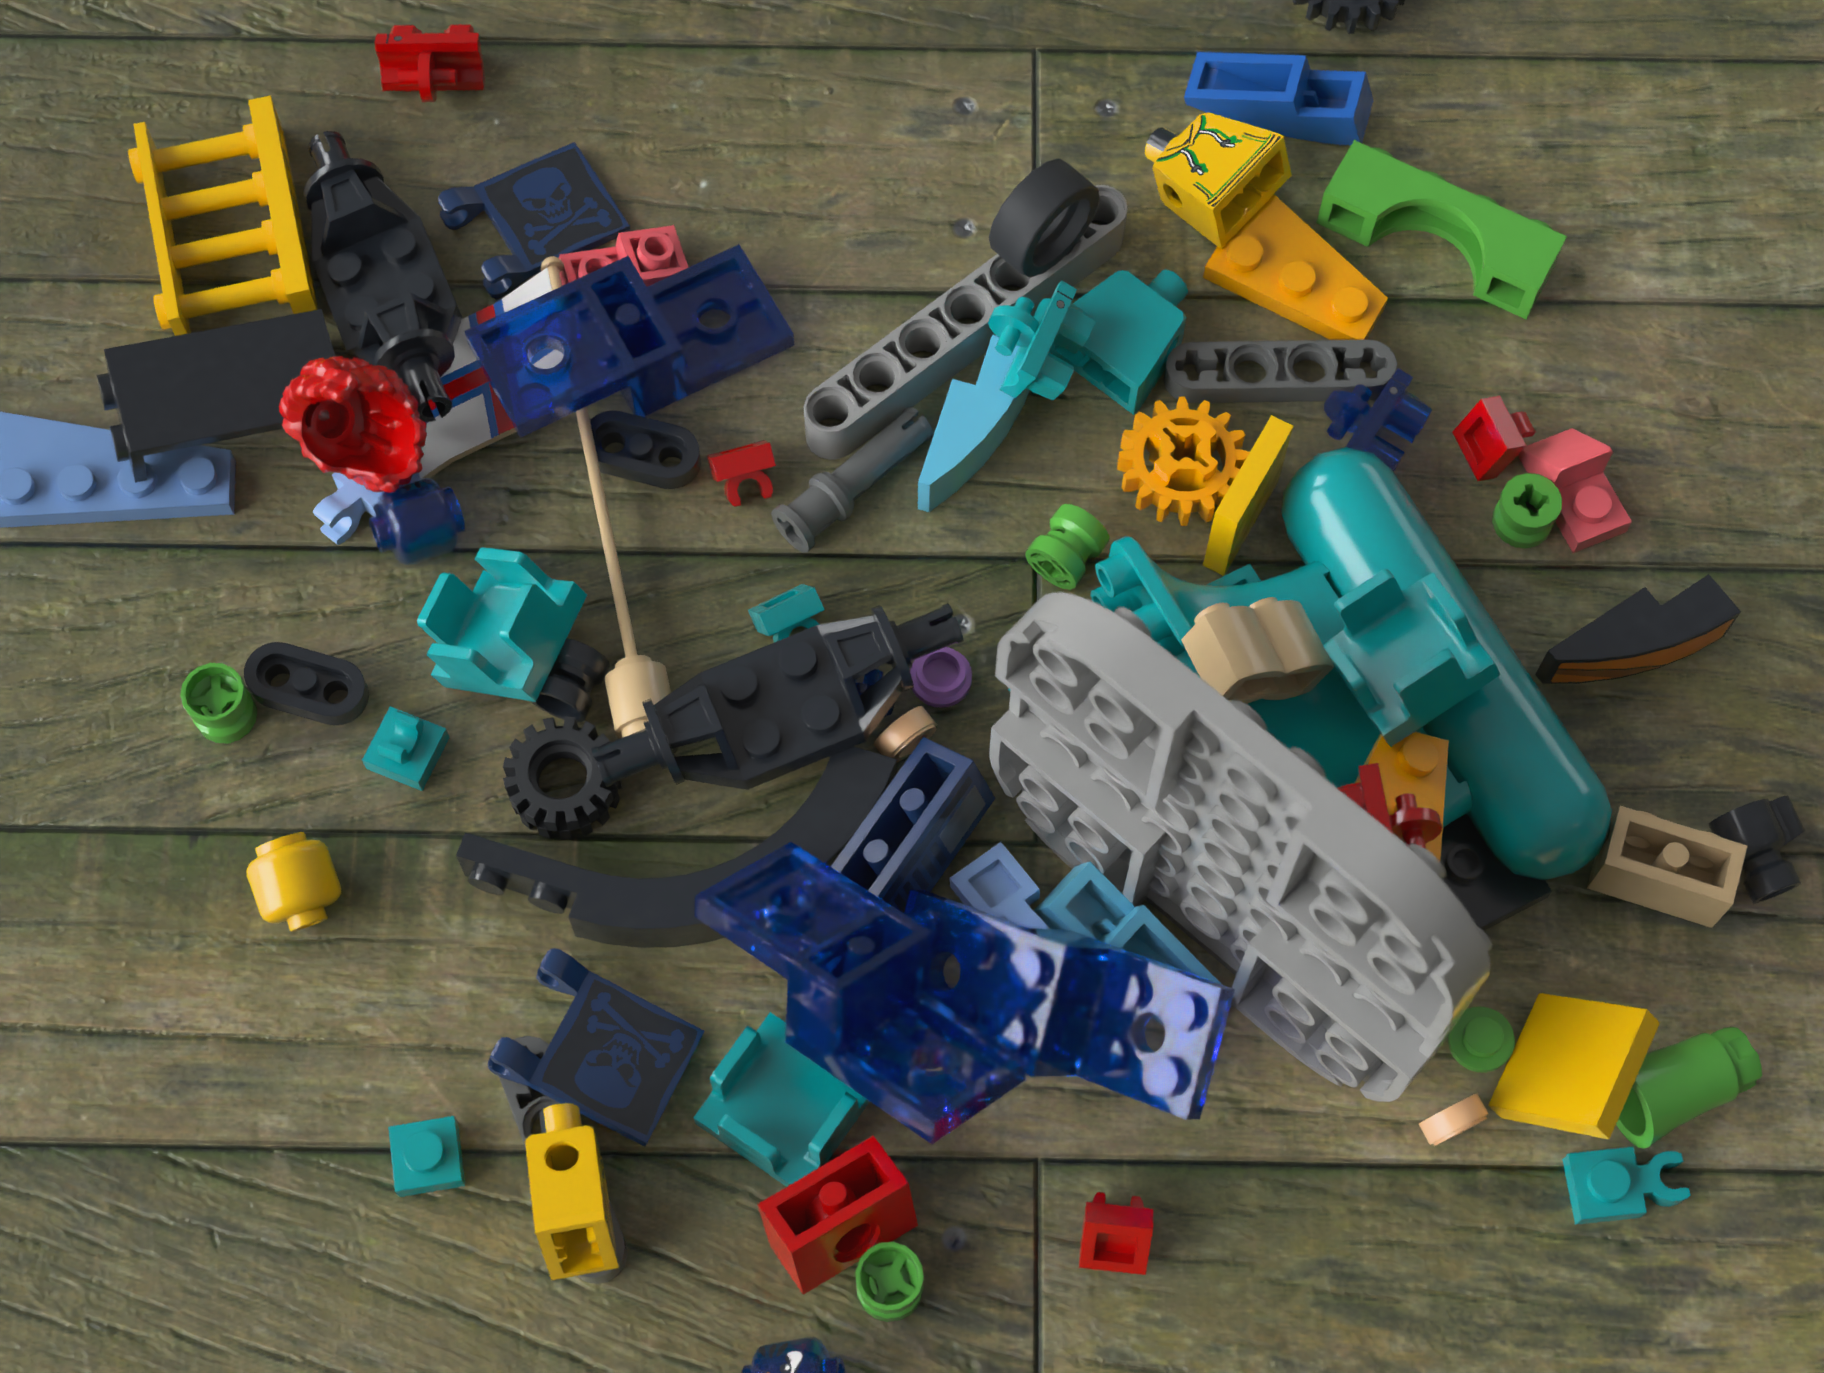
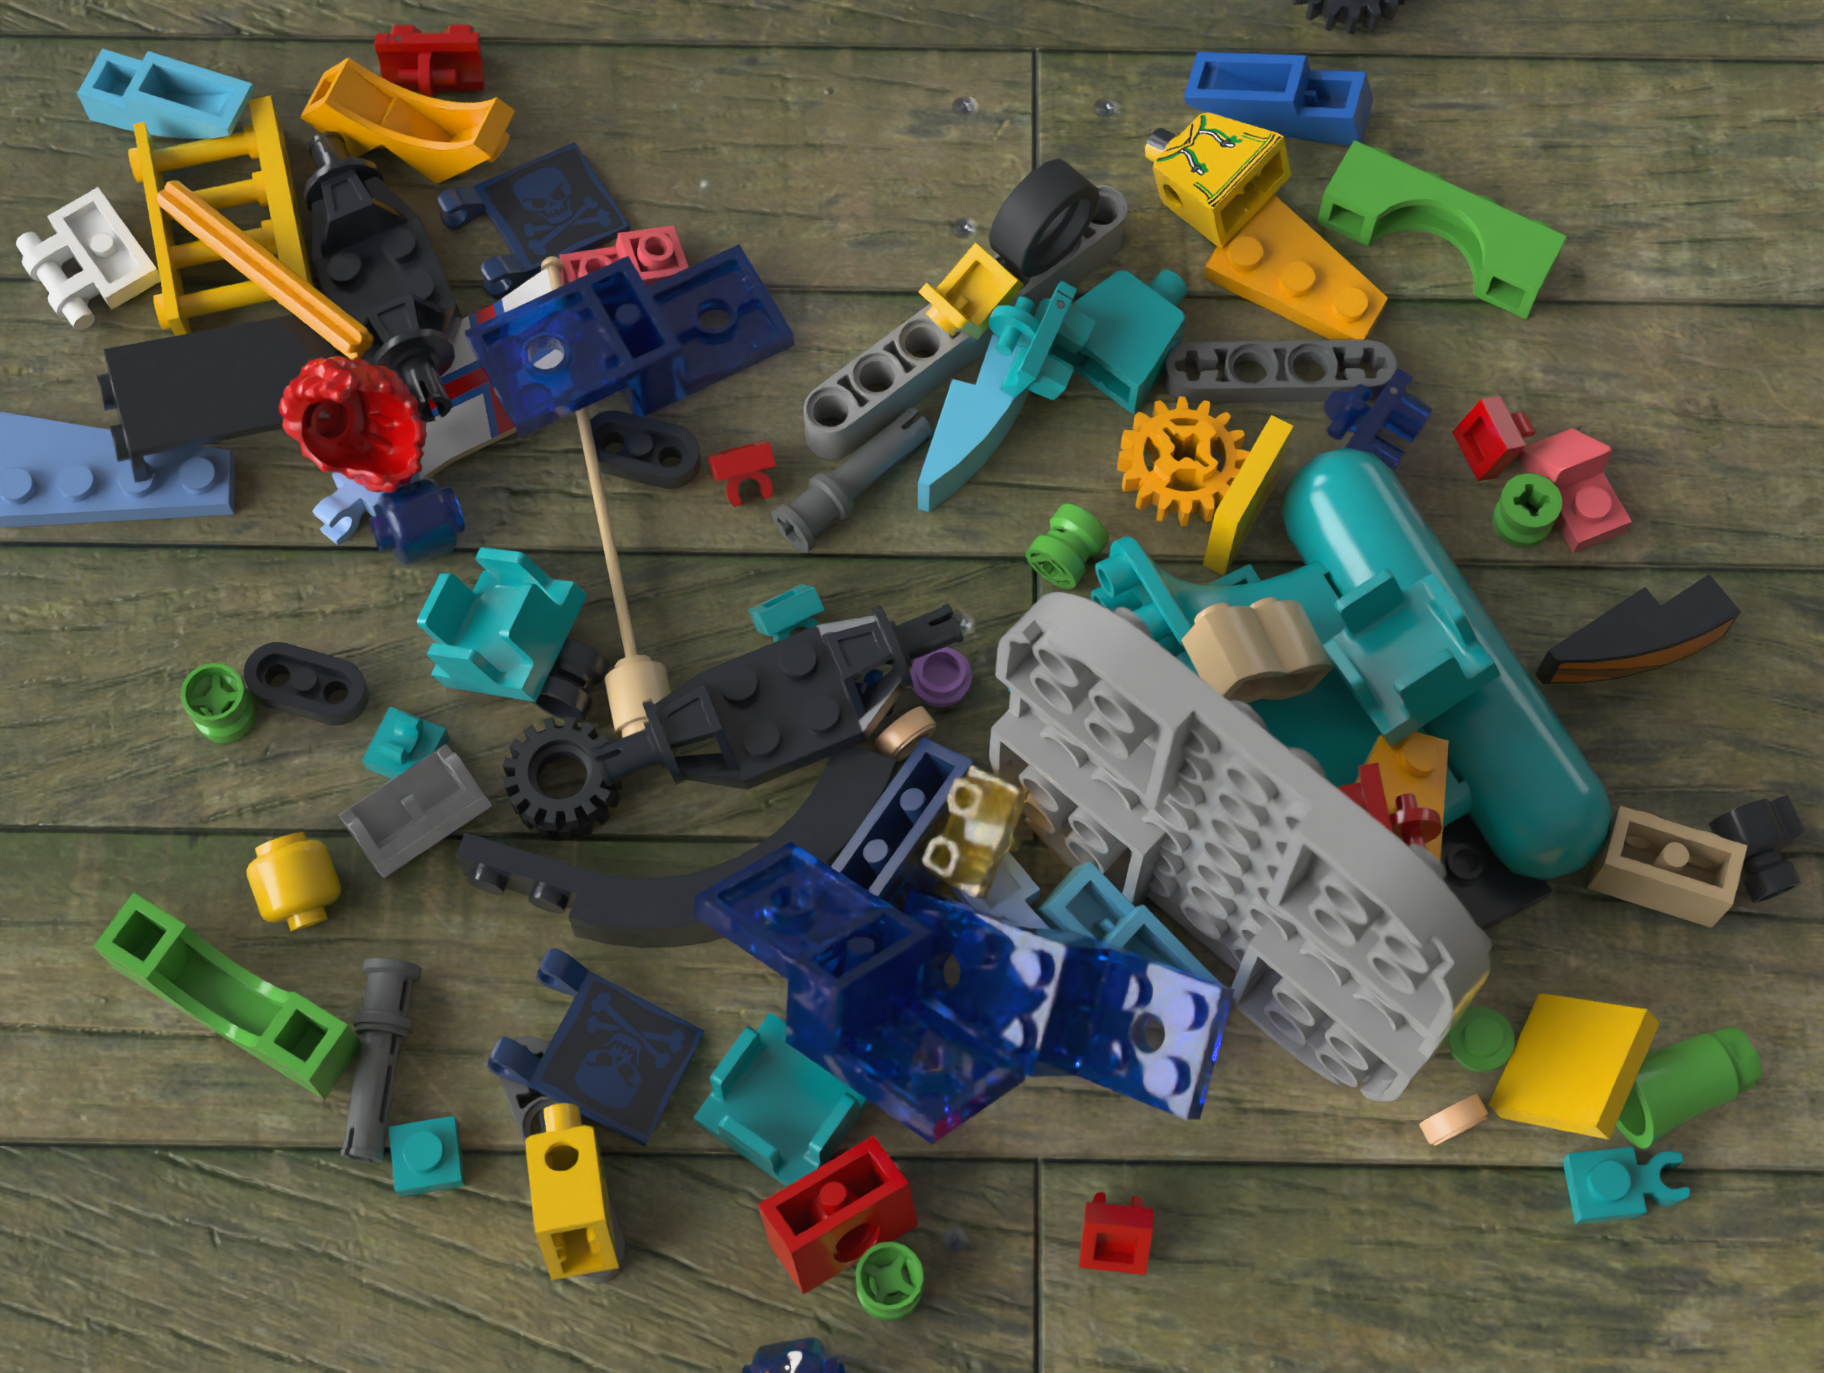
none -> white plate [16,187,160,331]
none -> medium azure slope [77,49,255,139]
none -> bright green arch [93,892,360,1100]
none -> light orange axle [156,181,374,359]
none -> light orange arch [300,57,515,184]
none -> flat silver hinge [338,744,492,878]
none -> dark grey pin [340,958,422,1163]
none -> yellow bracket [919,242,1024,340]
none -> clear yellow hips [922,765,1030,899]

